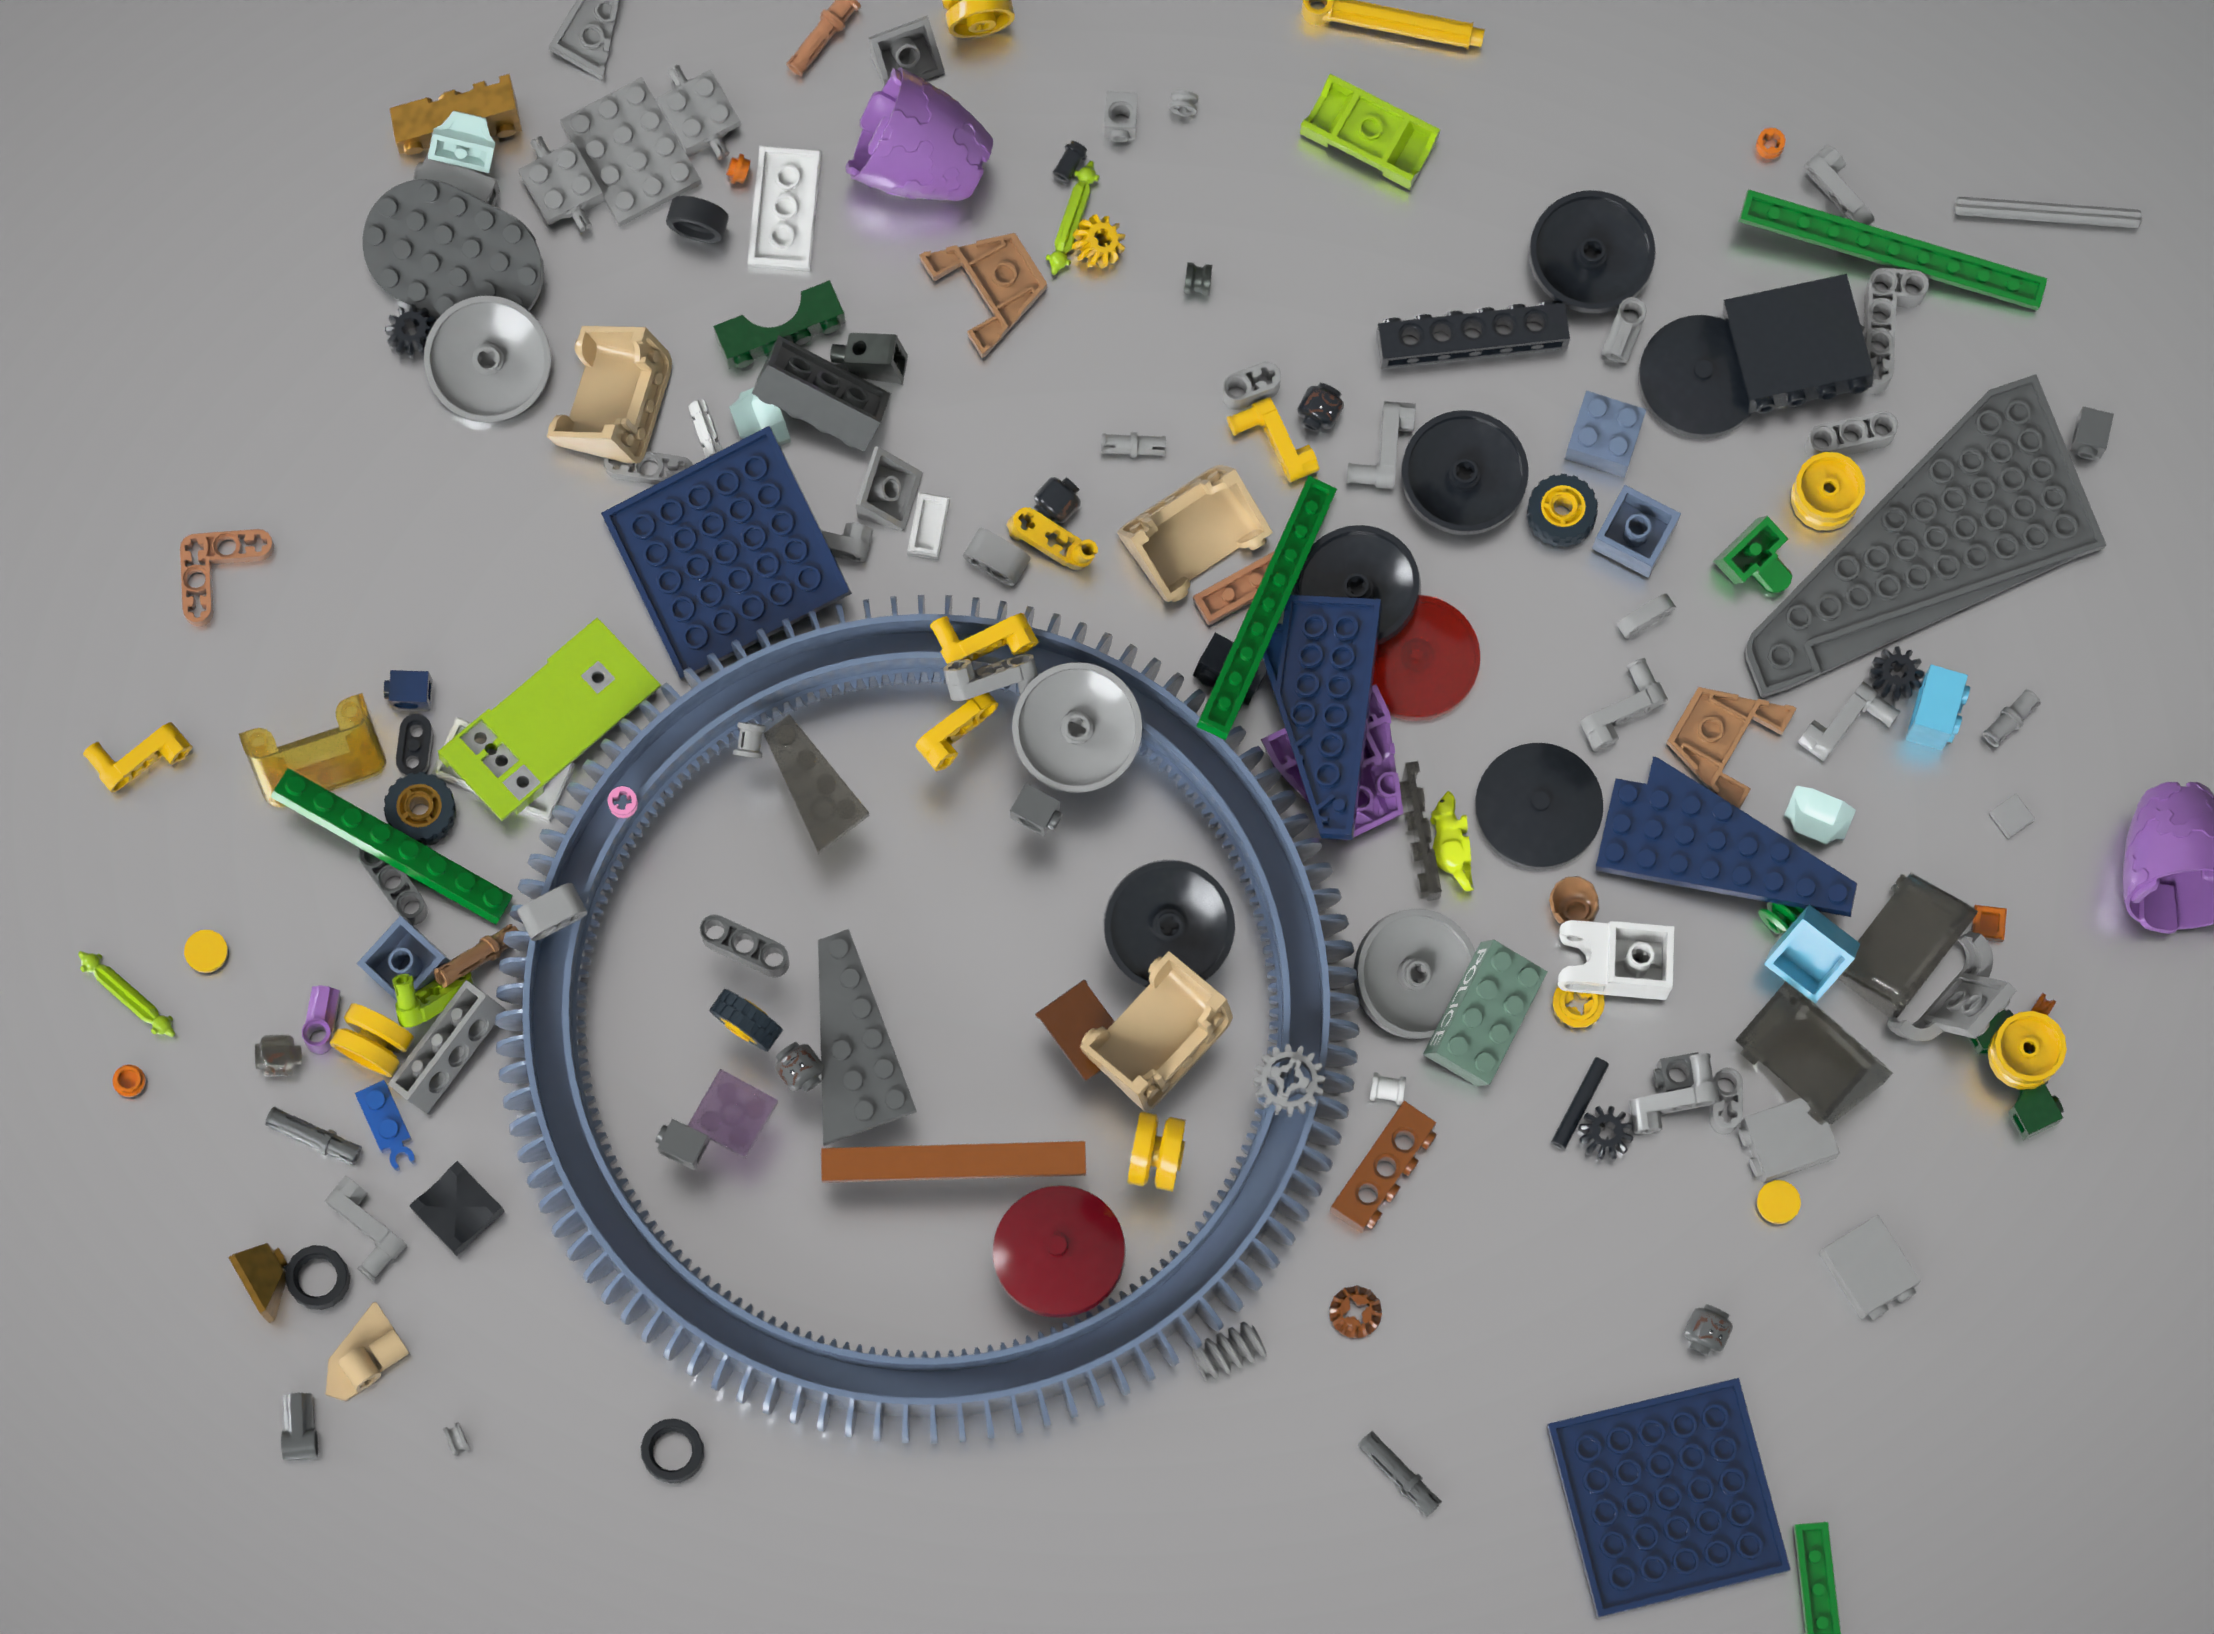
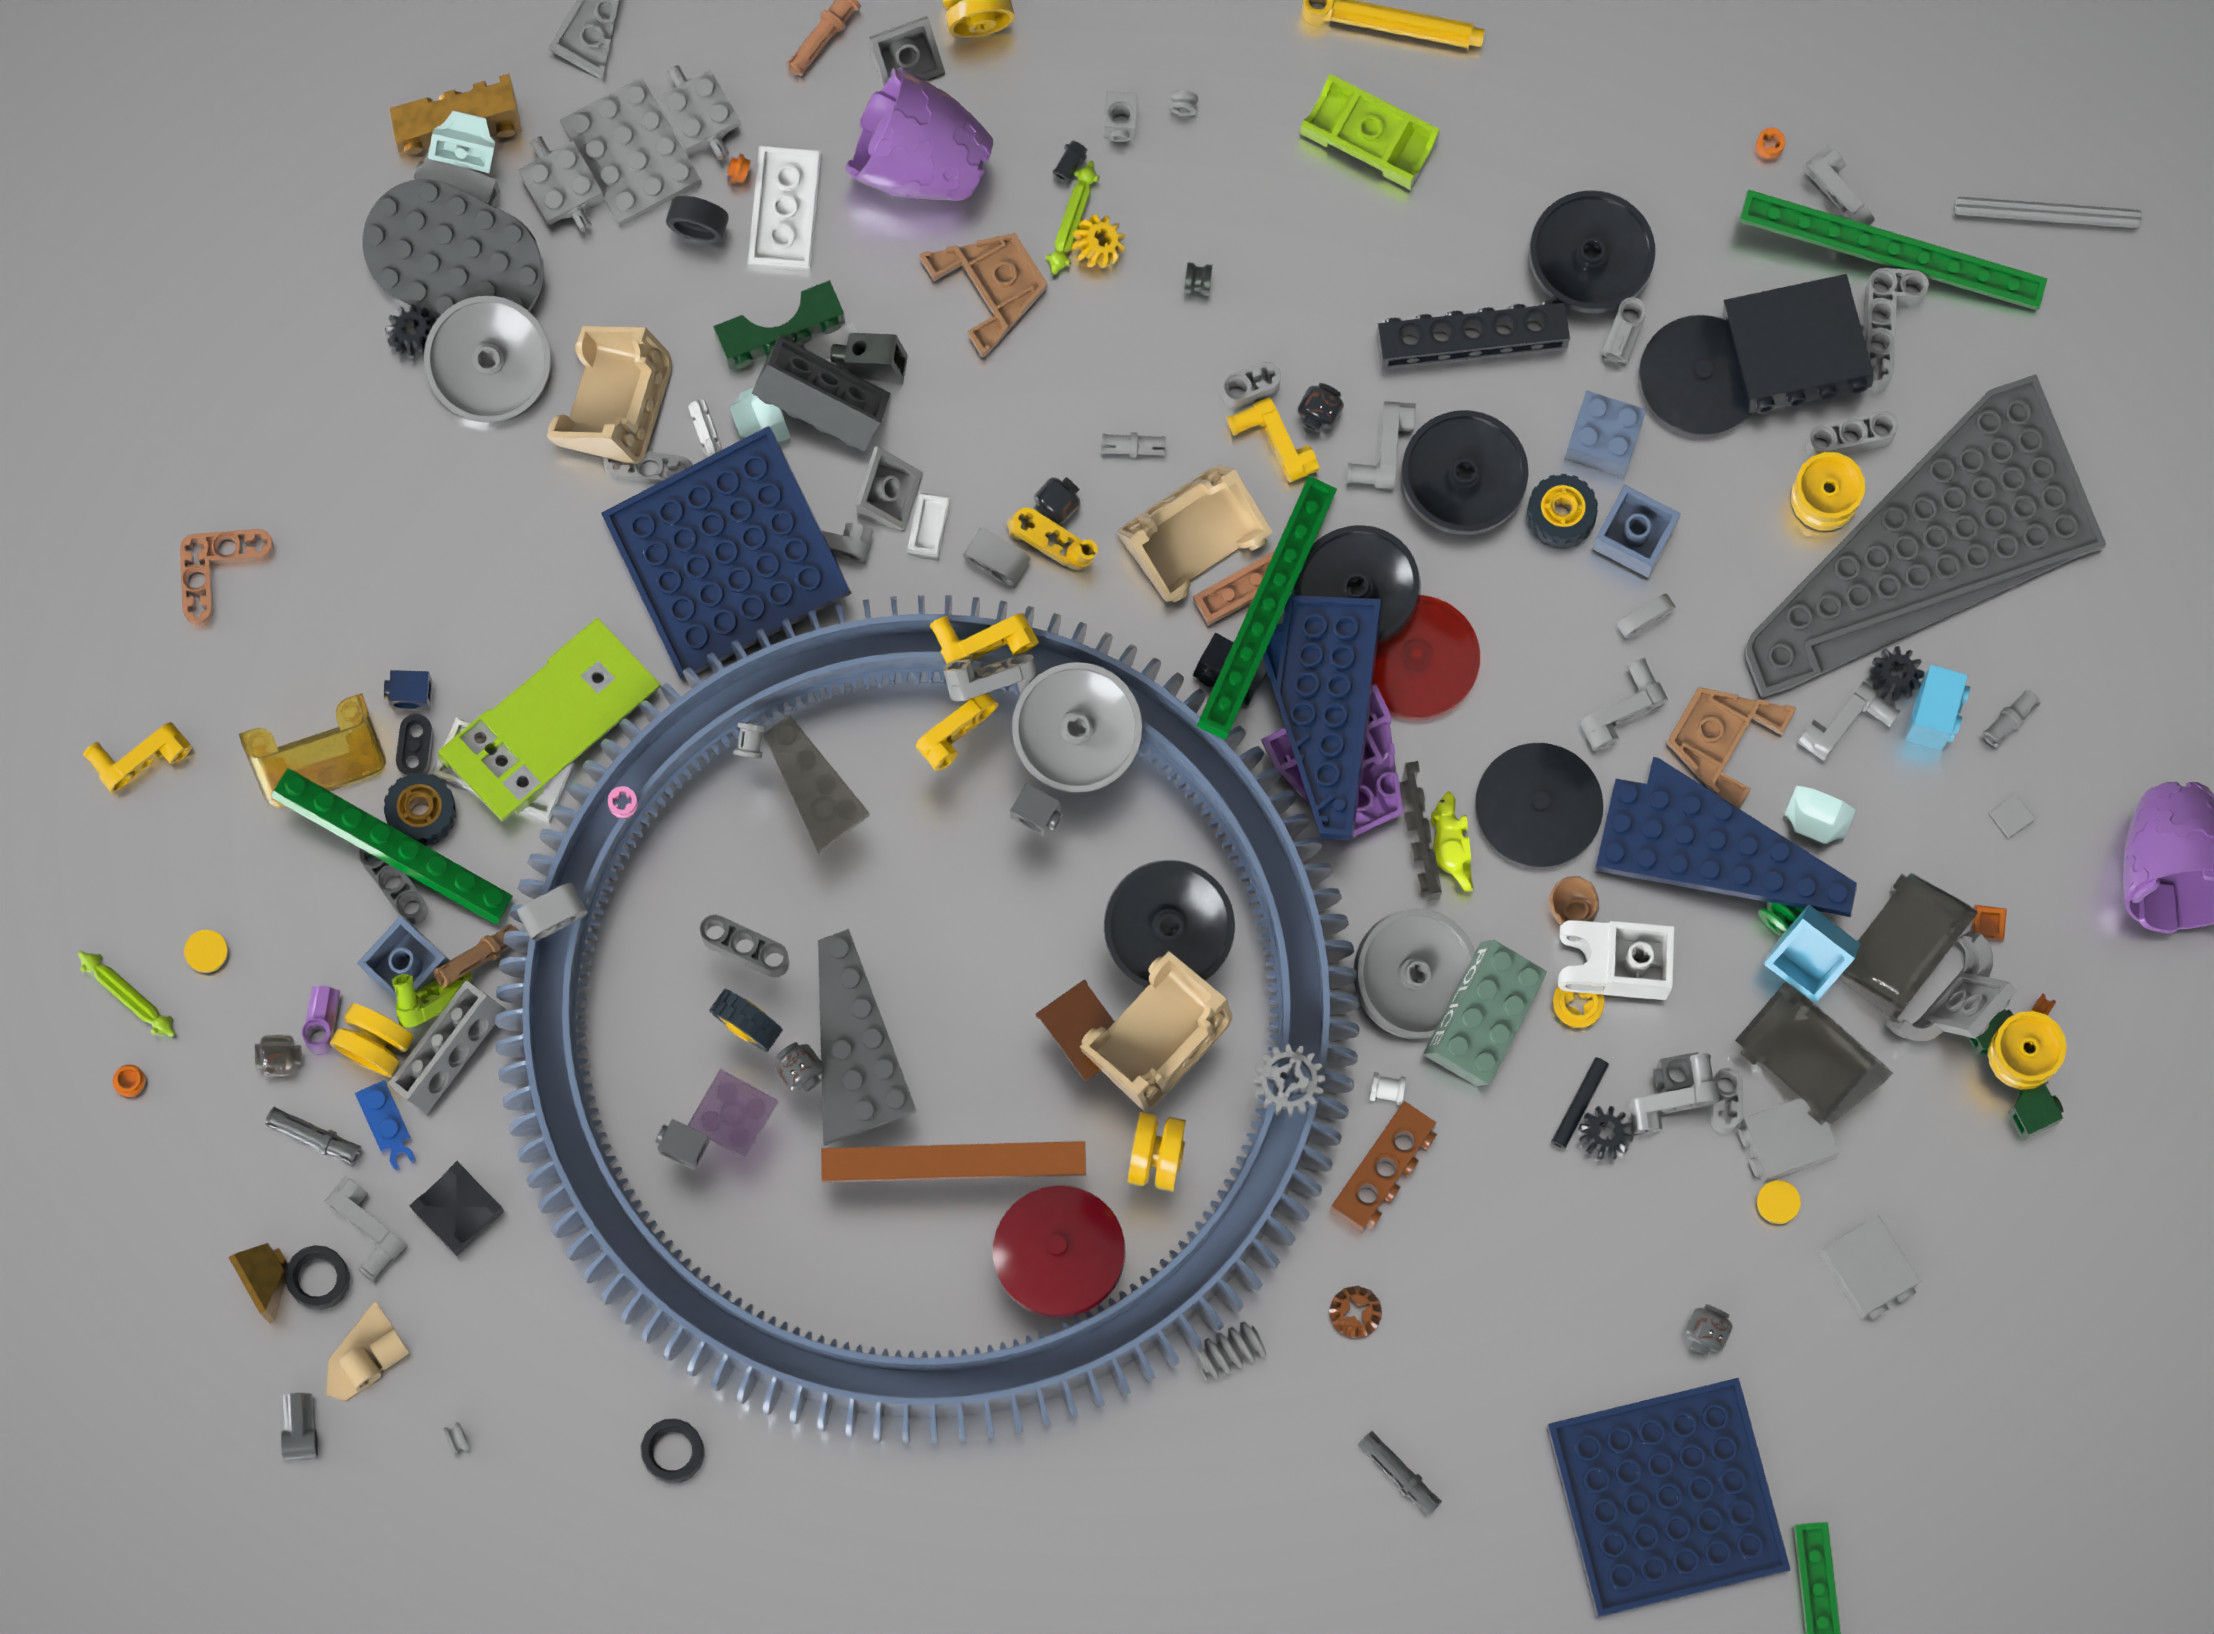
green brick [1713,516,1792,593] -> none
dark grey brick [2070,406,2114,459] -> none
none -> white sticker [804,322,858,359]

